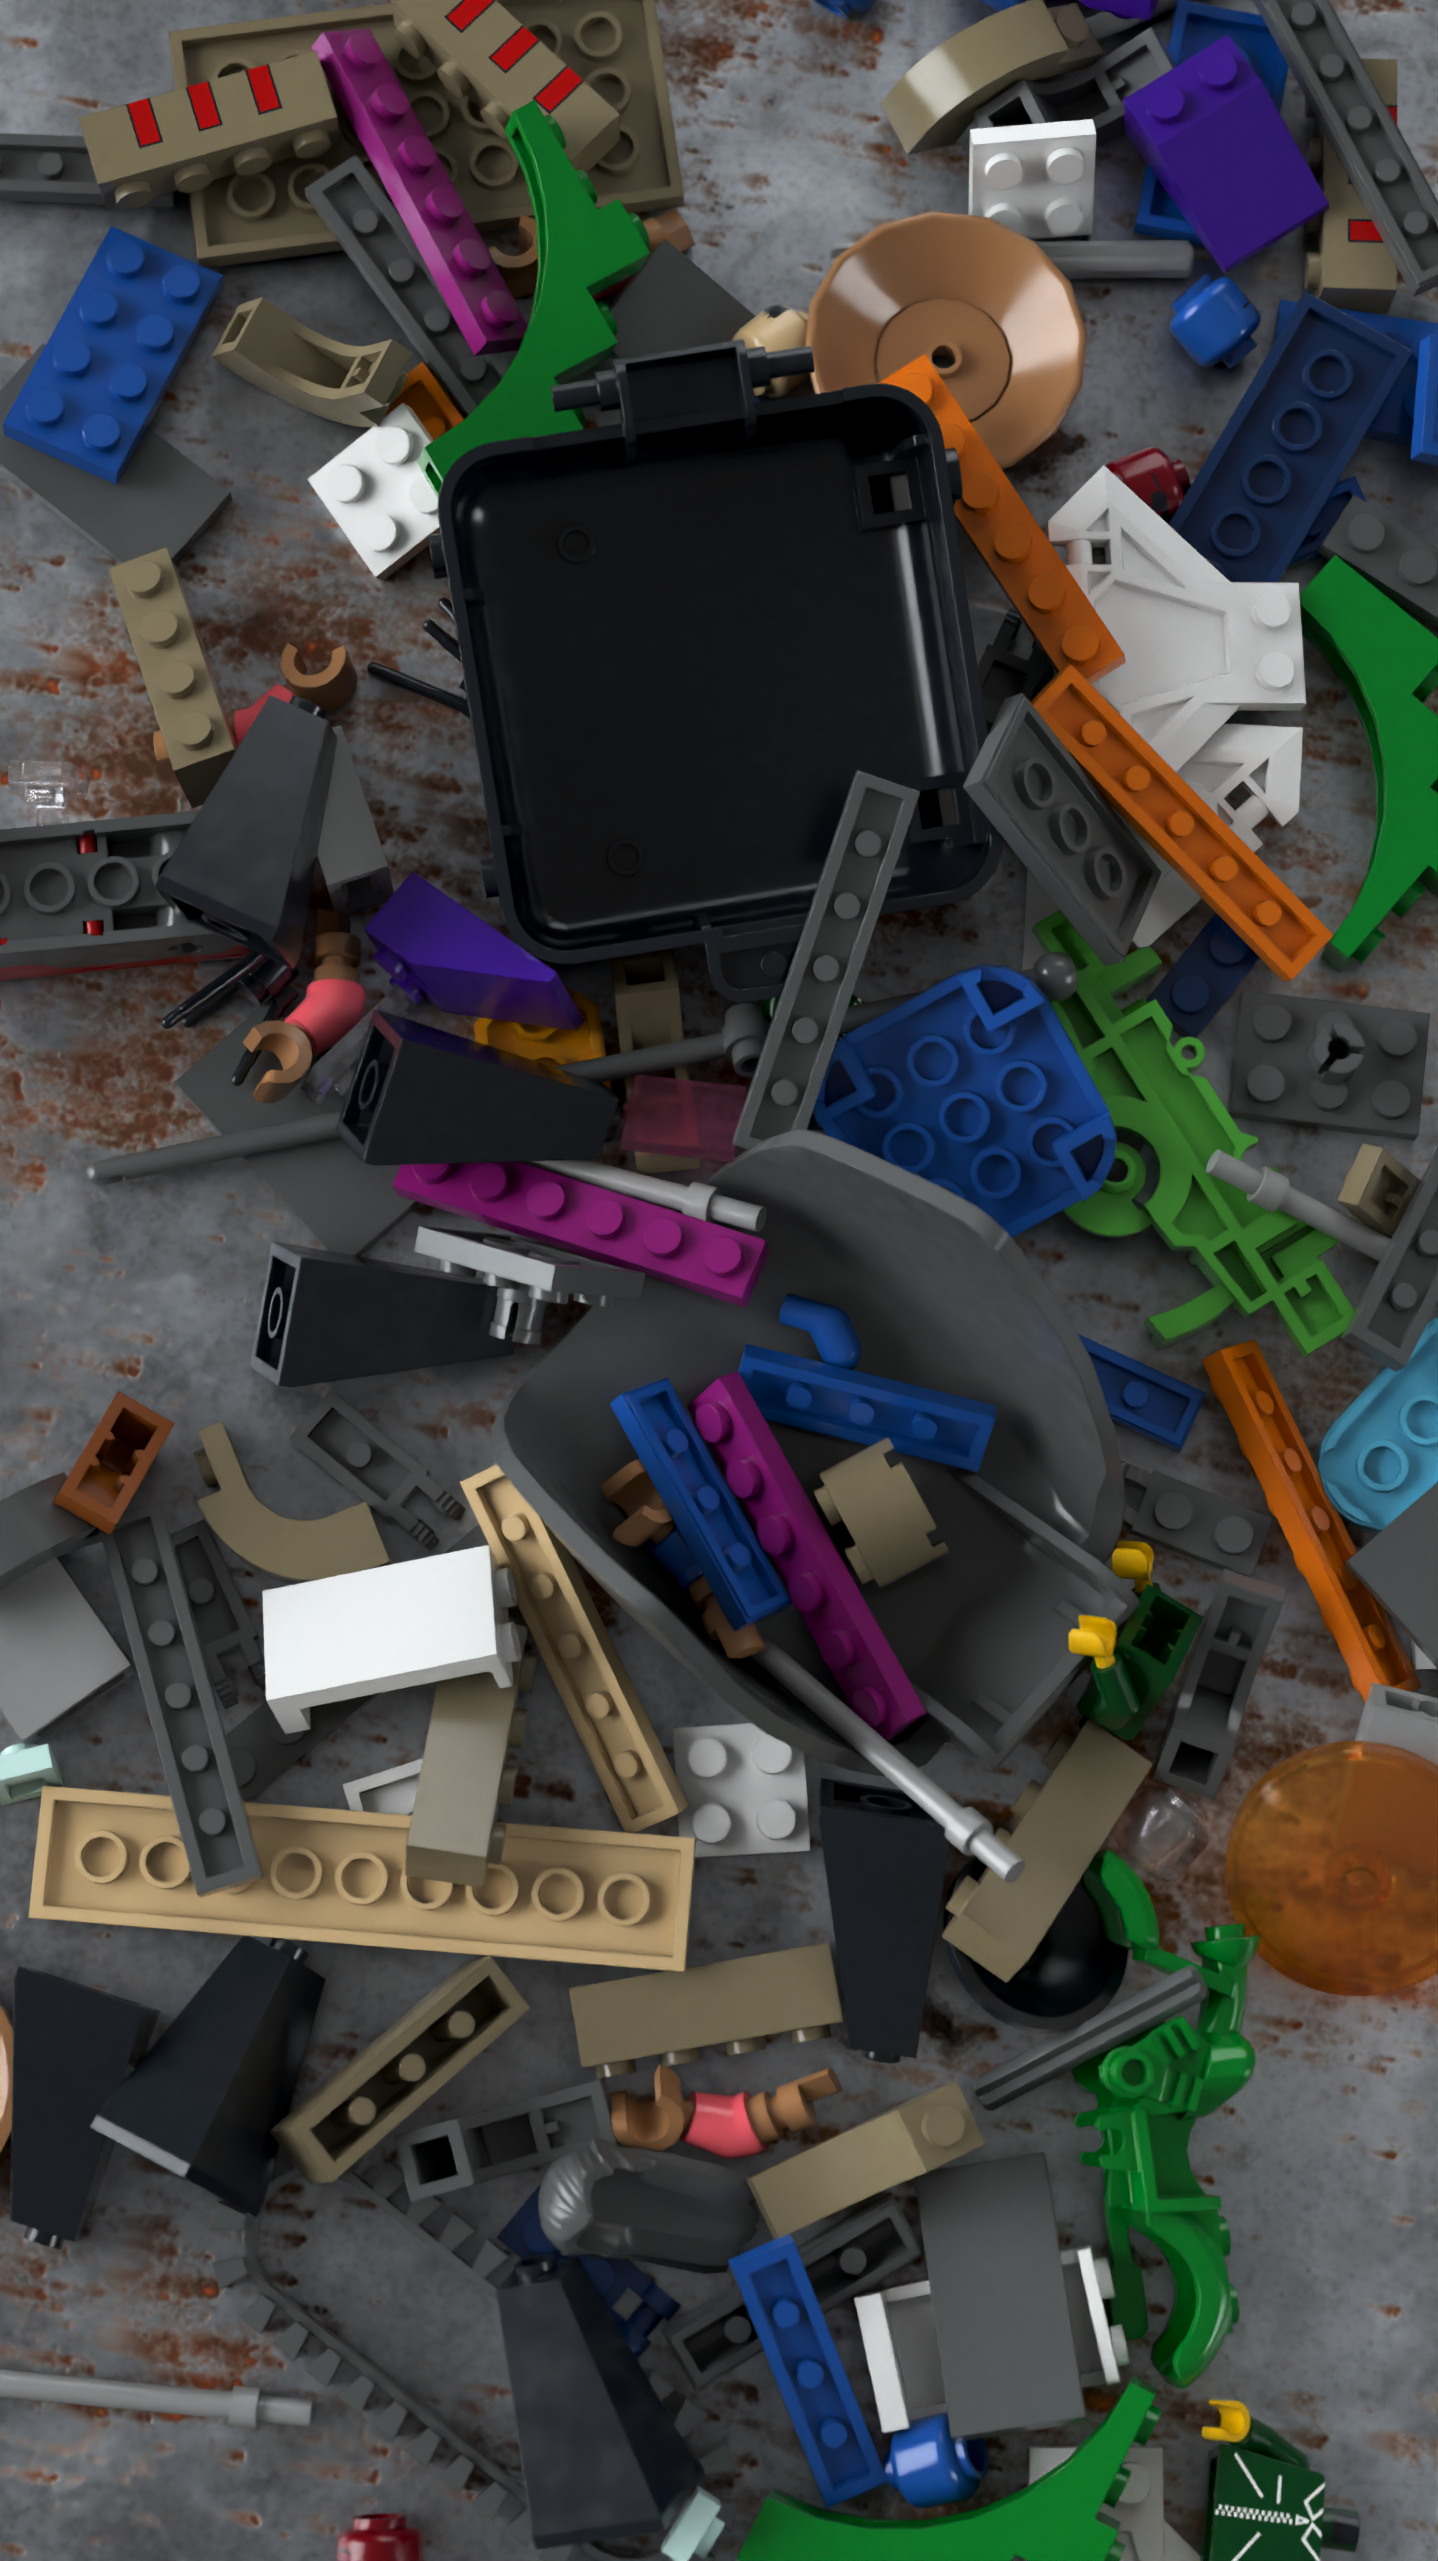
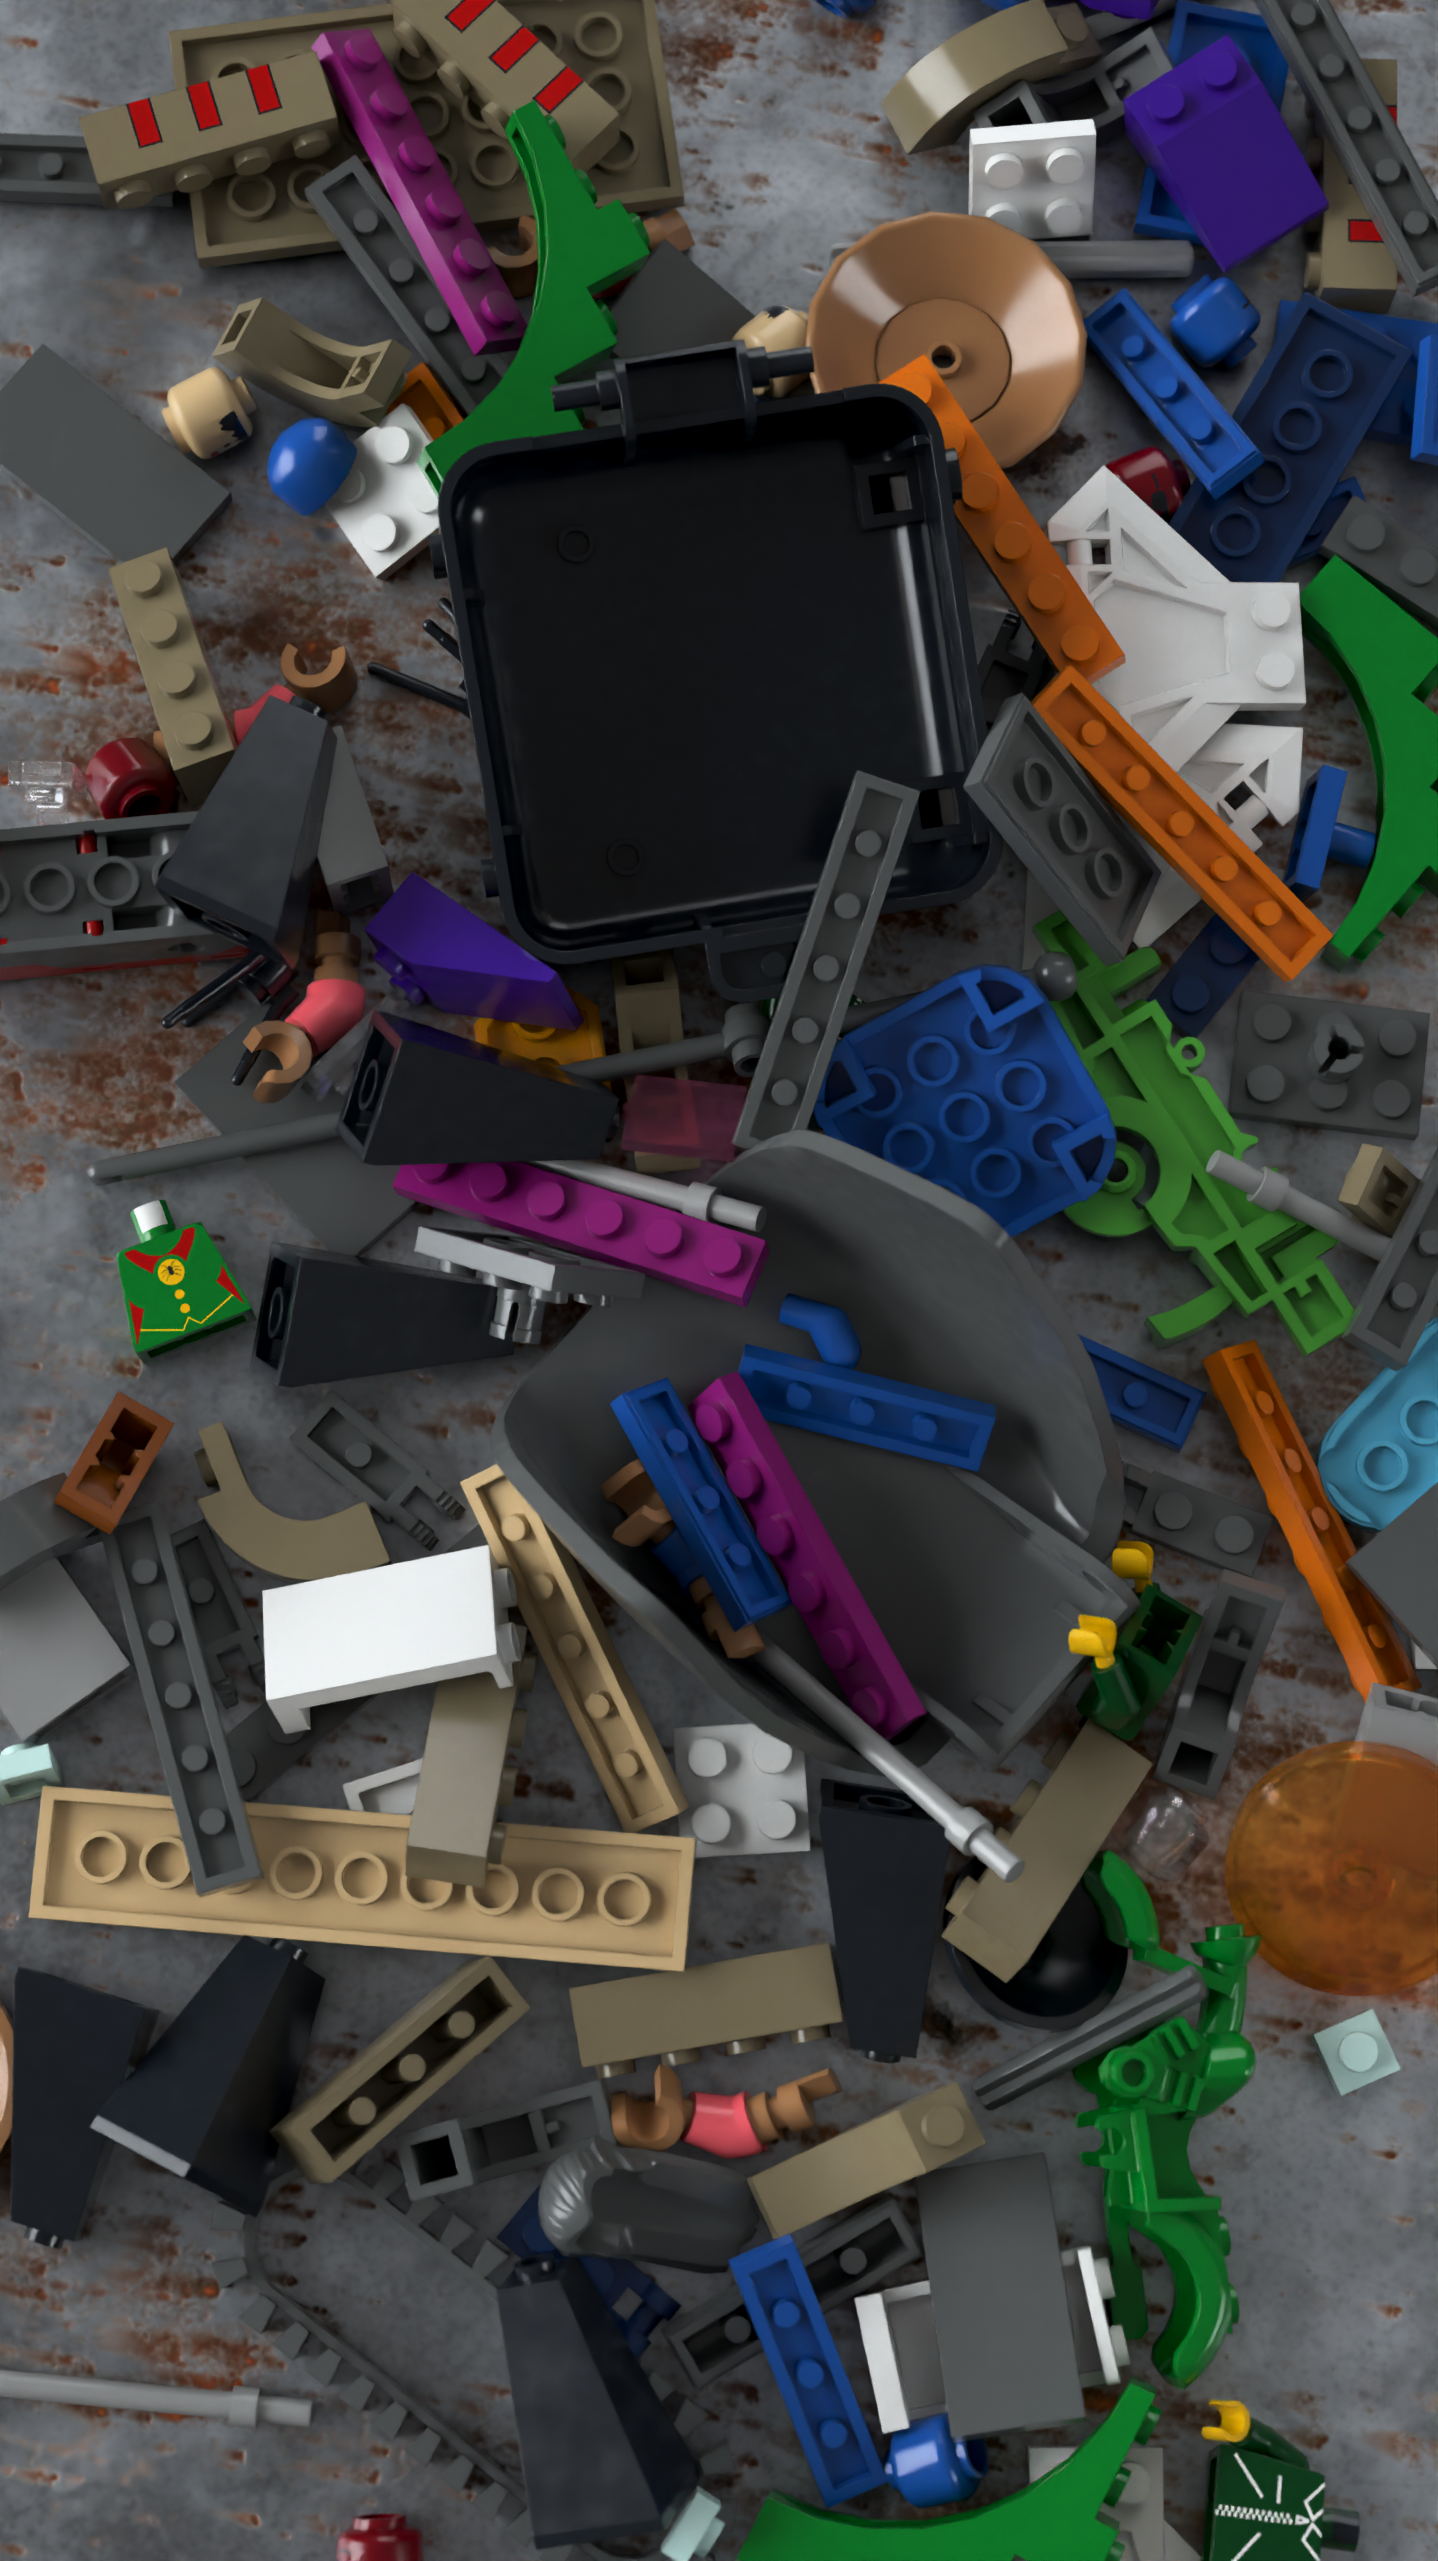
blue plate [3,226,223,485] -> none
dark tan brick [814,1437,949,1589] -> none
none -> dark red head [85,738,177,820]
none -> green torso [116,1200,257,1364]
none -> tan head [161,367,258,459]
none -> blue hair [267,418,357,516]
none -> blue tile [1083,287,1266,500]
none -> blue tile [1282,765,1376,903]
none -> light aqua plate [1310,2008,1401,2096]

